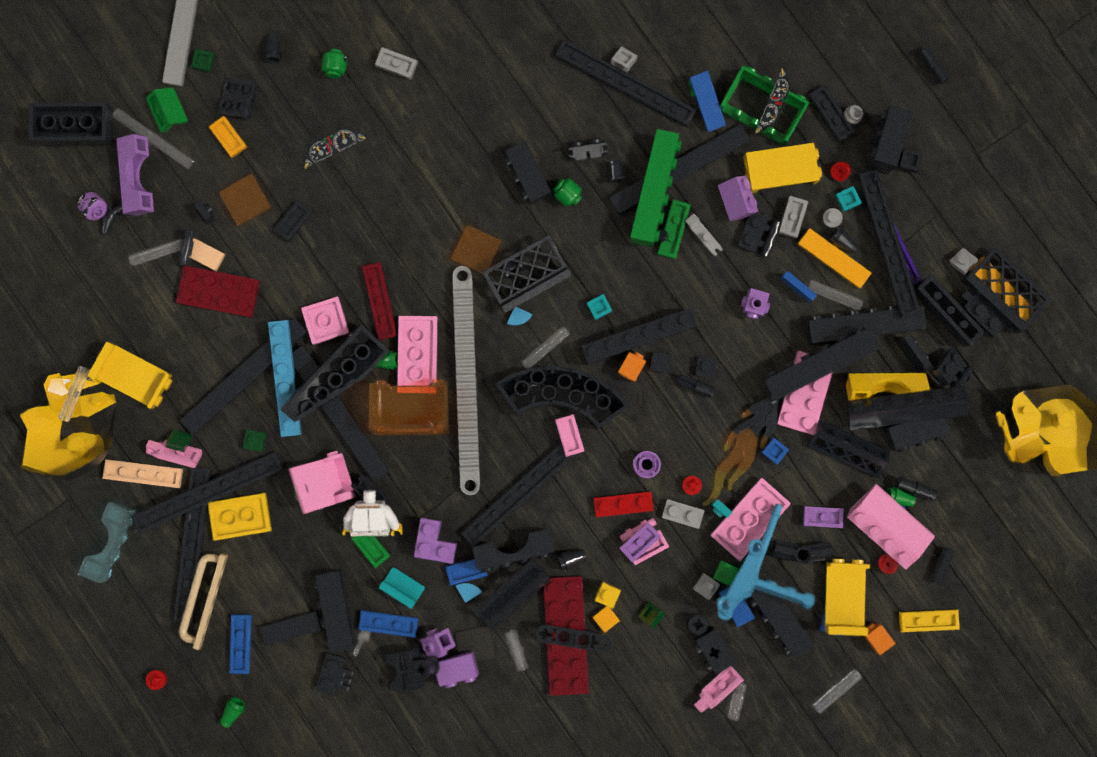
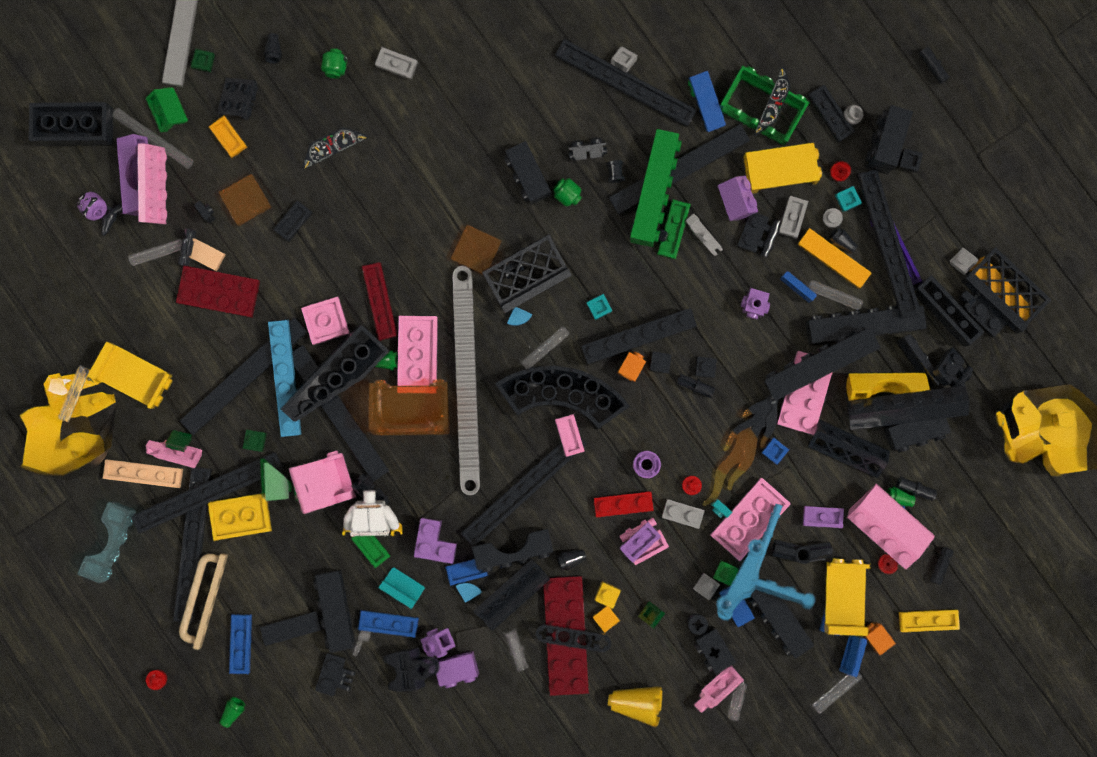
none -> bright pink plate [138,143,167,224]
none -> slope [260,458,292,501]
none -> yellow cone [608,687,662,727]
none -> blue tile [840,635,868,677]

